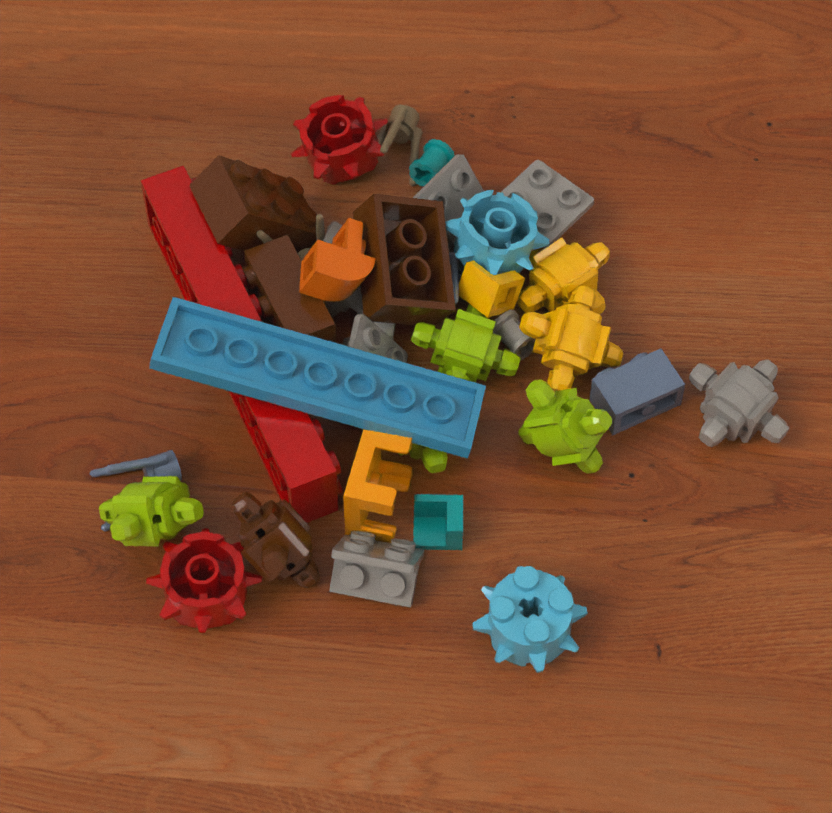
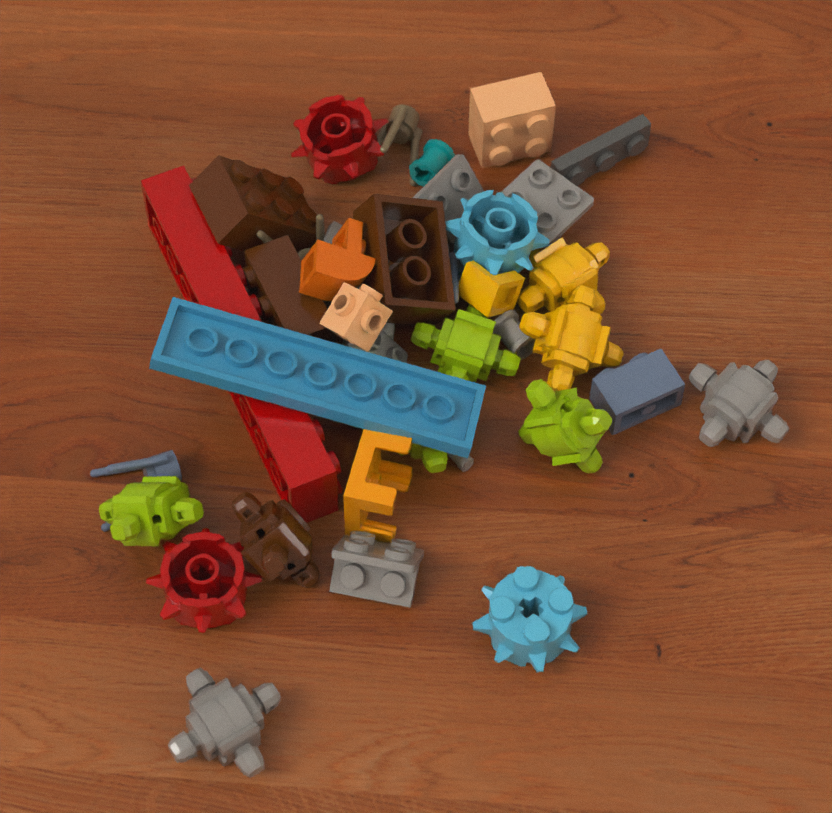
teal panel [413,494,463,550] -> none
none -> light grey piece [168,668,281,778]
none -> light nougat brick [319,282,393,352]
none -> light grey piece [447,453,474,472]
none -> light nougat brick [468,72,556,168]
none -> dark grey plate [551,114,652,186]

